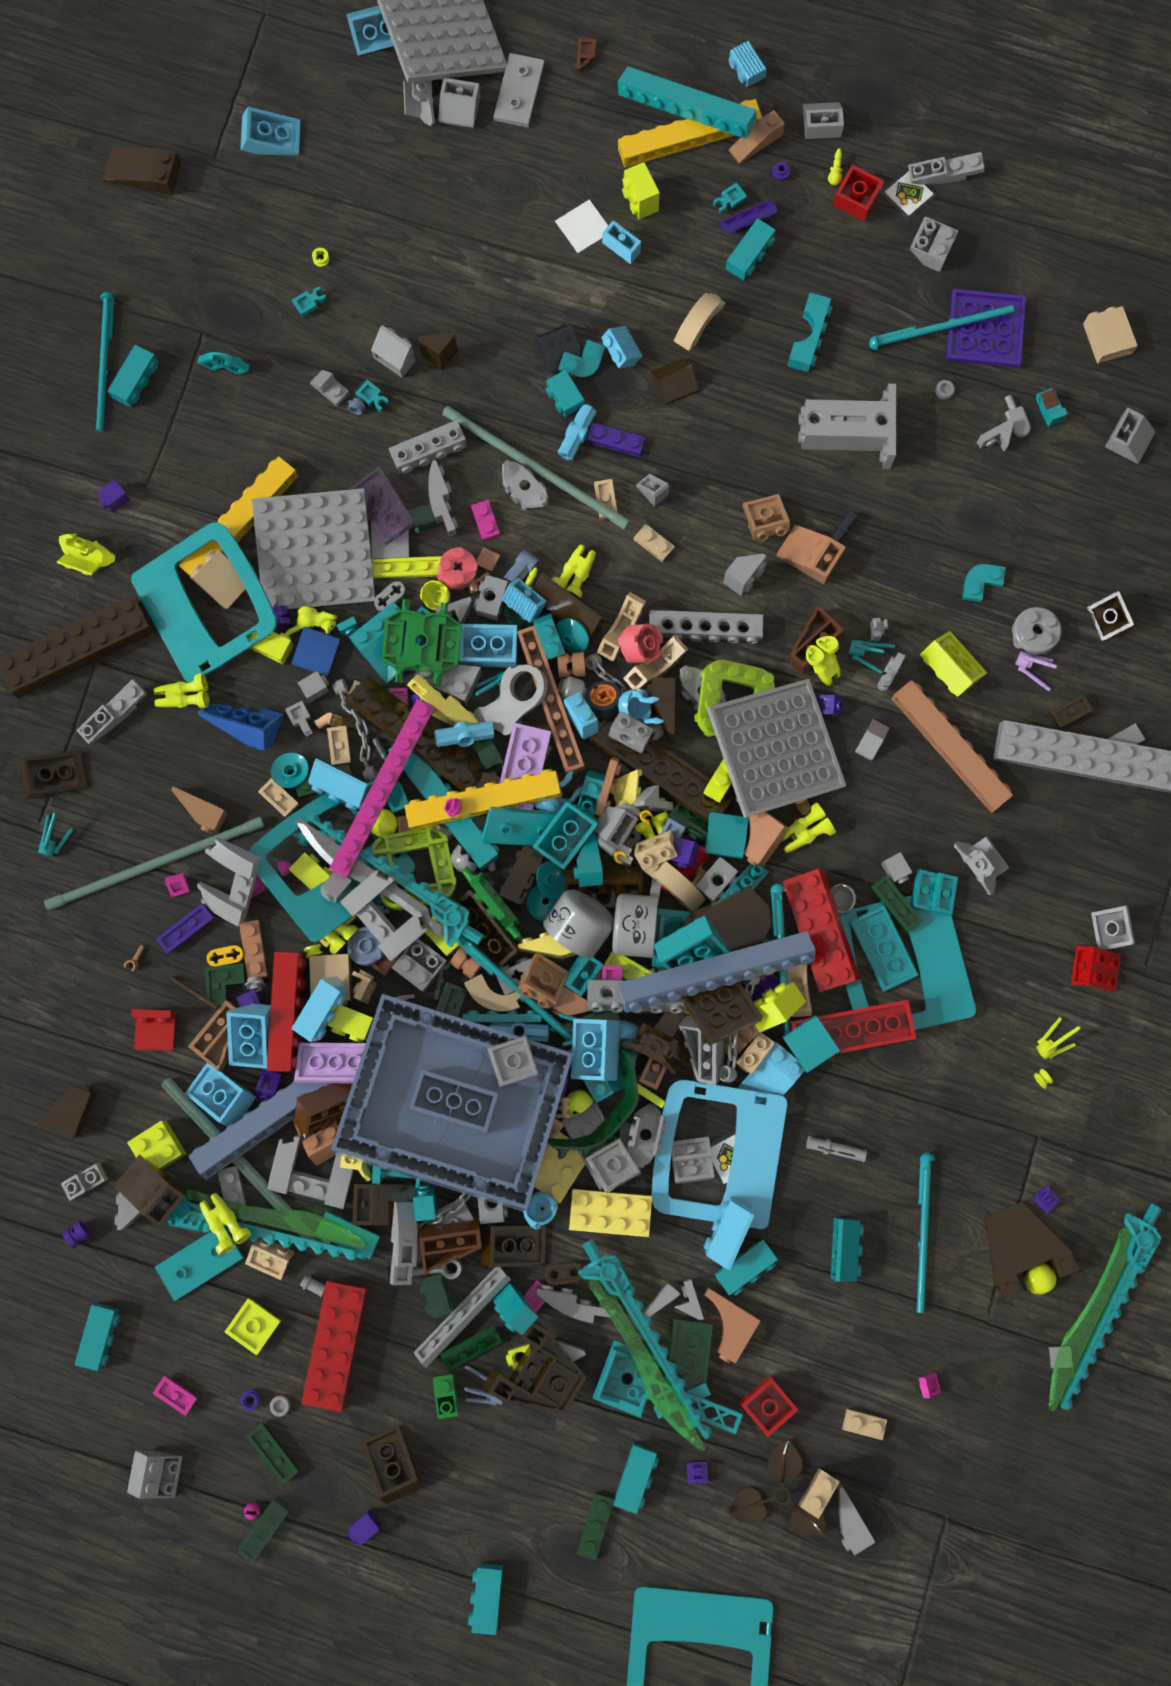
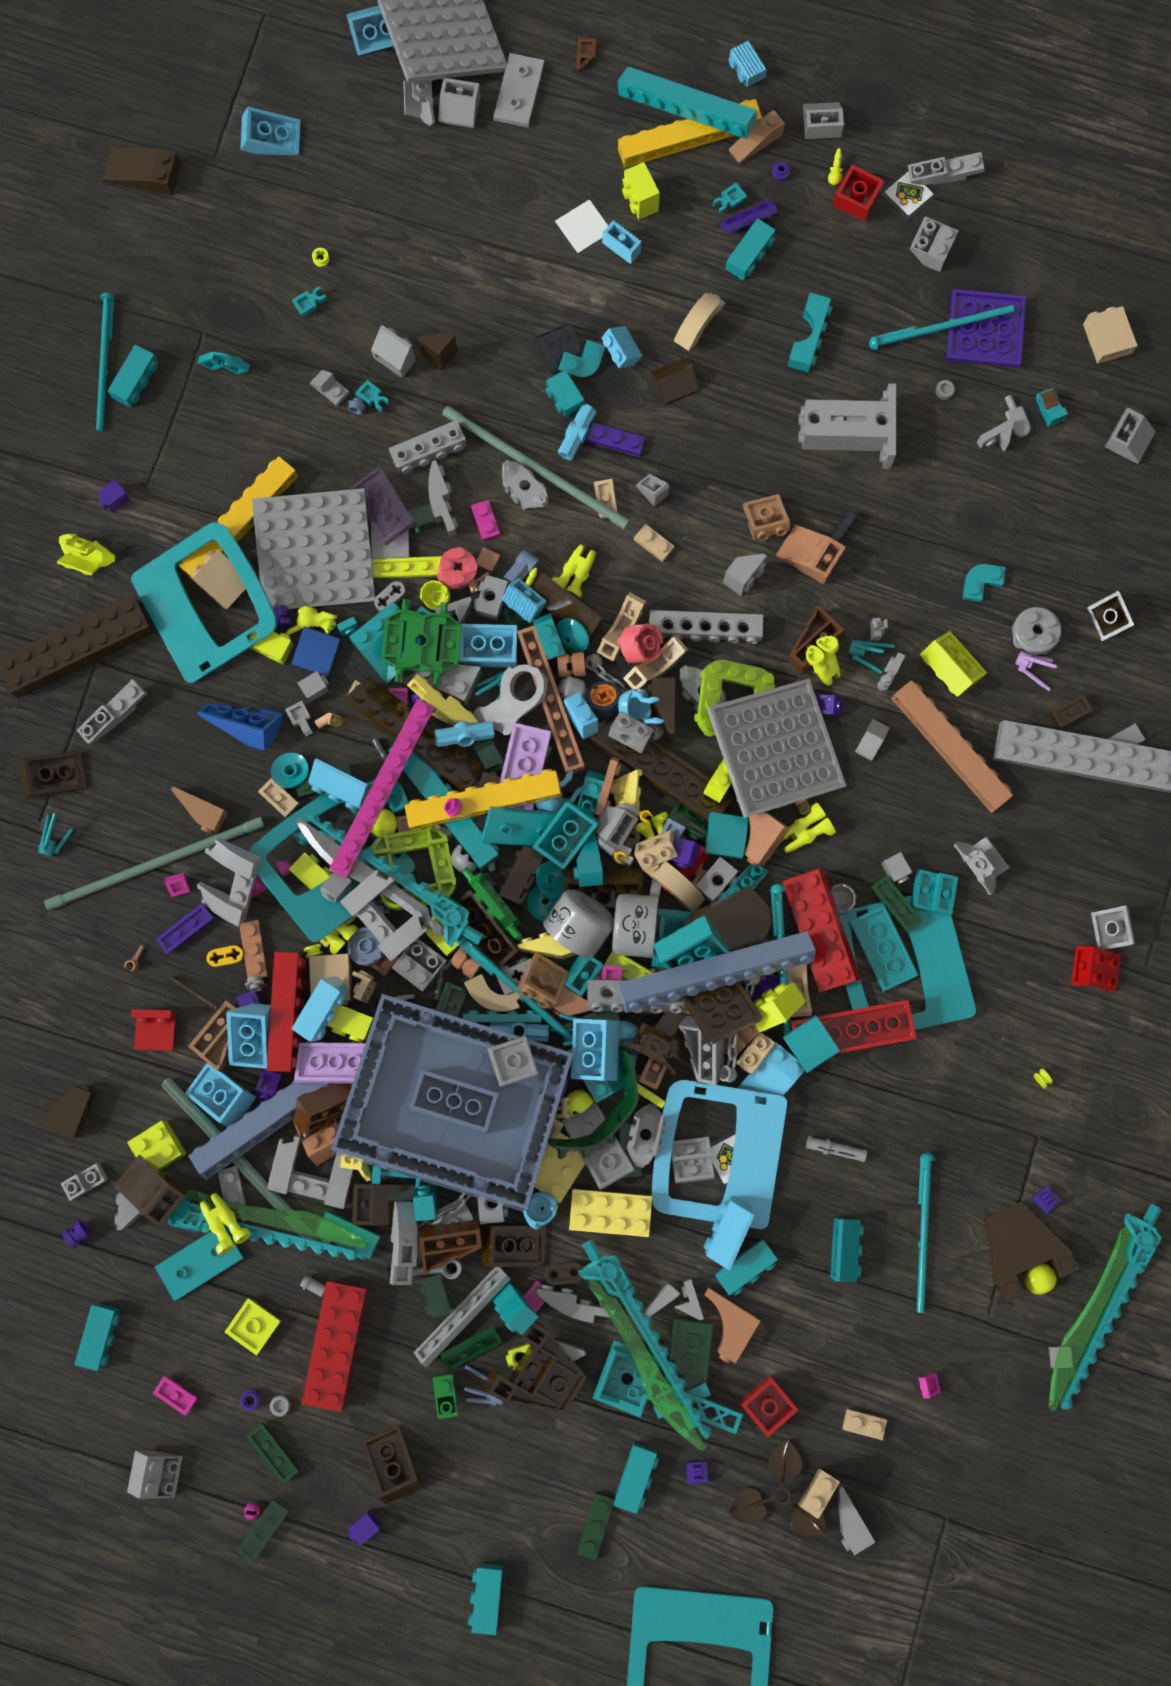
neon yellow piece [154,673,209,708] -> none
dark green plate [205,964,246,1007] -> none
tan bracket [245,1237,294,1280] -> none
tan plate [327,725,352,766] -> none
light grey piece [333,678,378,782] -> none
light grey plate [586,1138,640,1193] -> none
light grey slope [632,785,673,813] -> none
neon yellow plant [1036,1017,1081,1059] -> none

